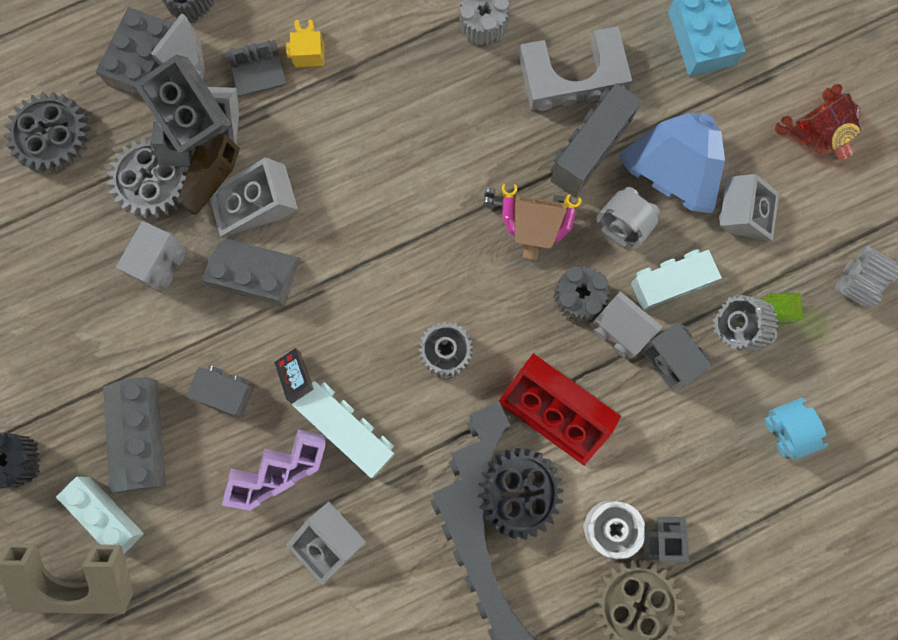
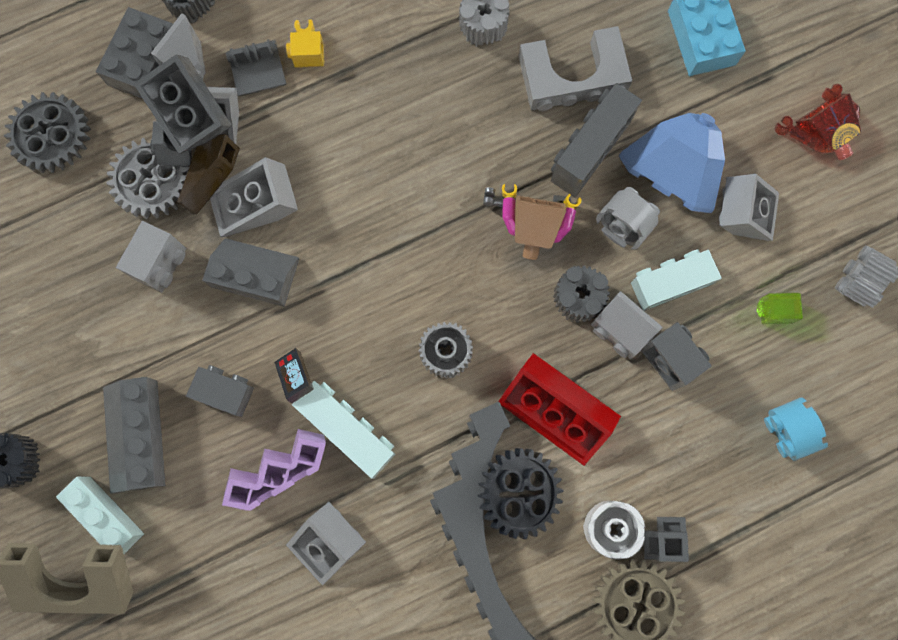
light grey brick [713,295,779,351] -> none

